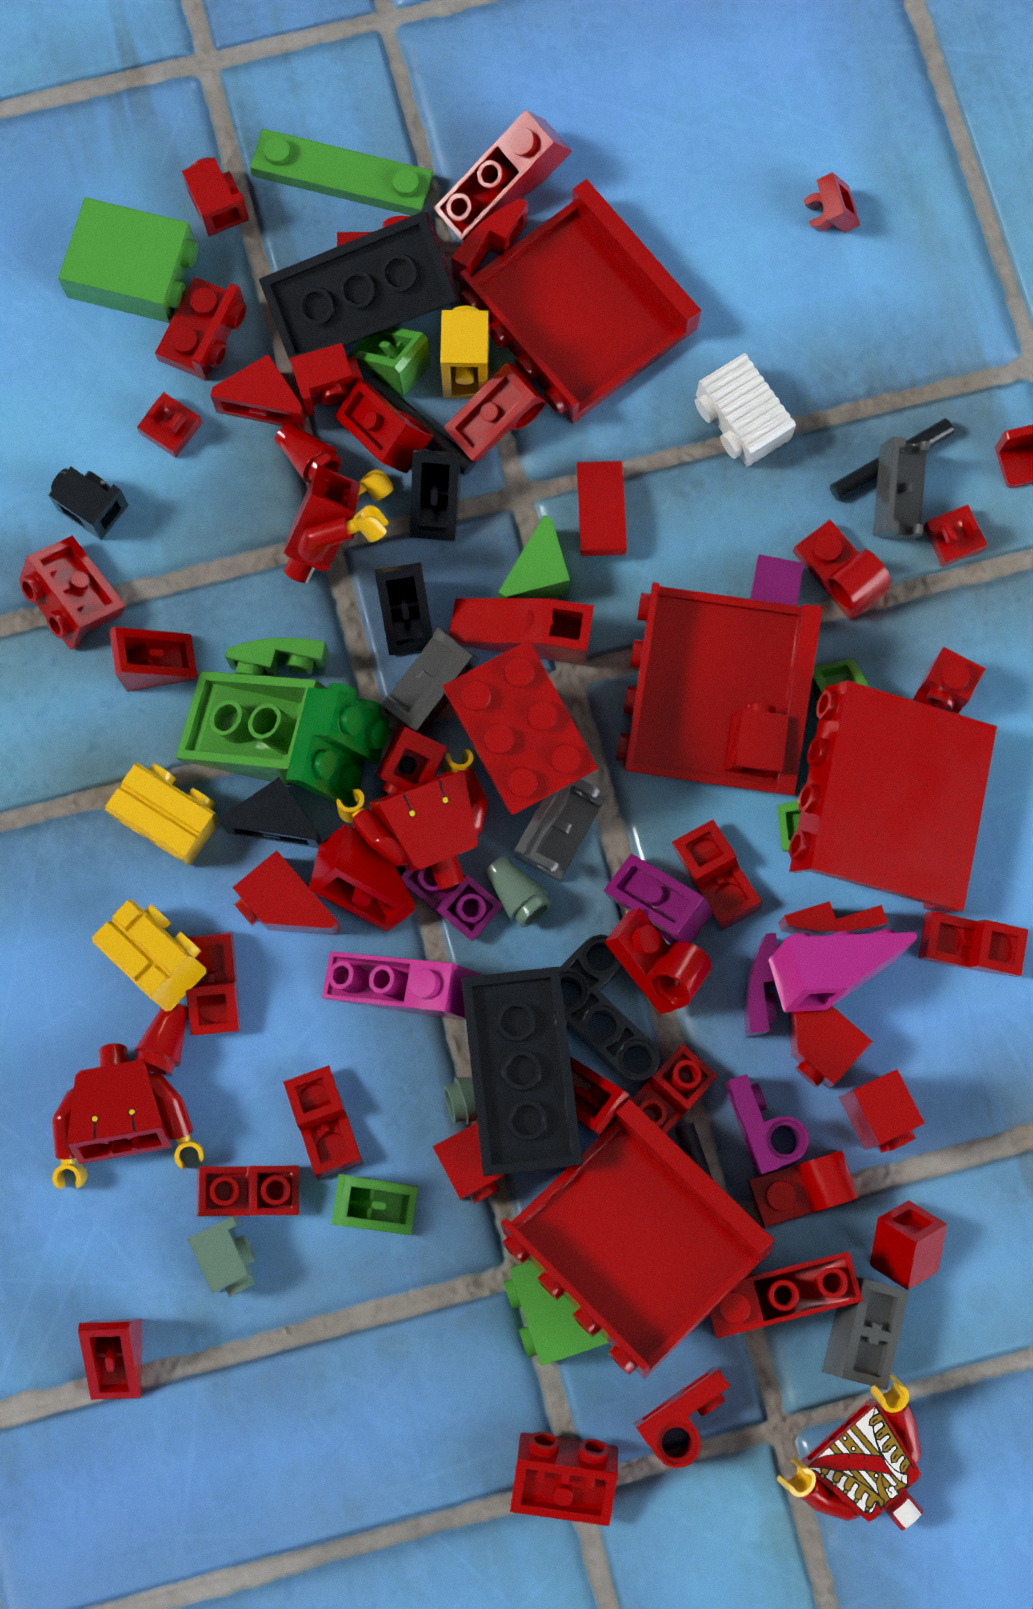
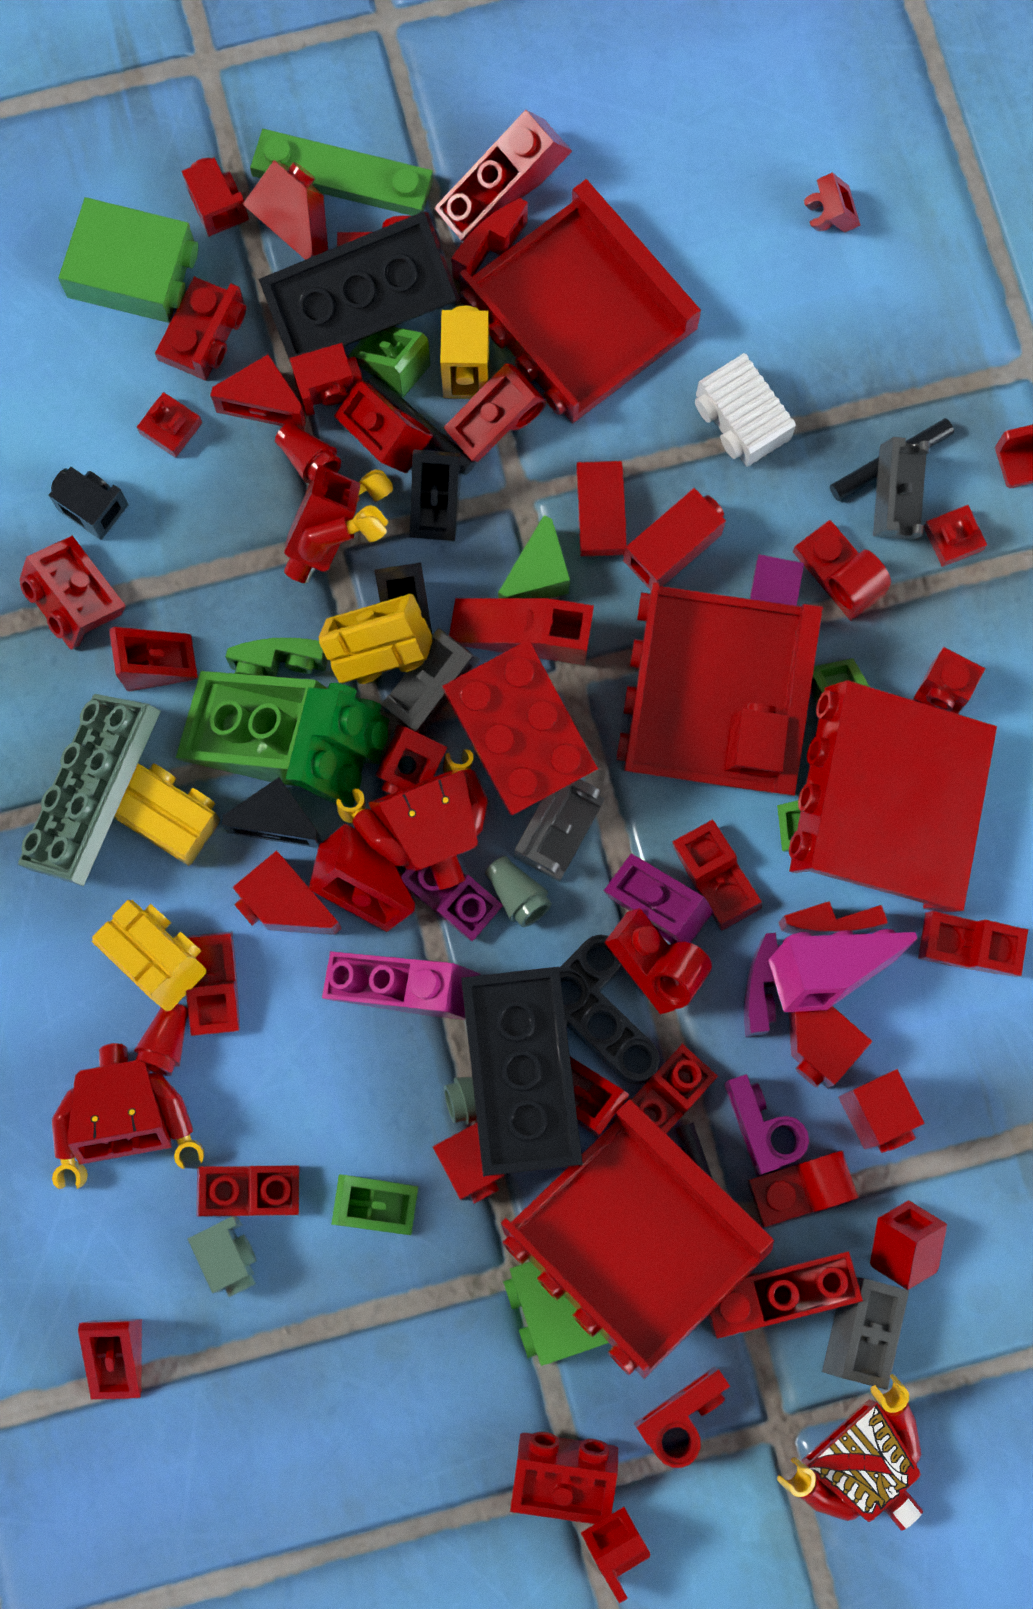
red slope [283,1065,364,1180] -> none
none -> sand green tile [18,694,161,886]
none -> red slope [243,160,328,260]
none -> yellow brick [319,594,433,684]
none -> red panel [581,1507,651,1604]
none -> red brick [623,488,726,590]

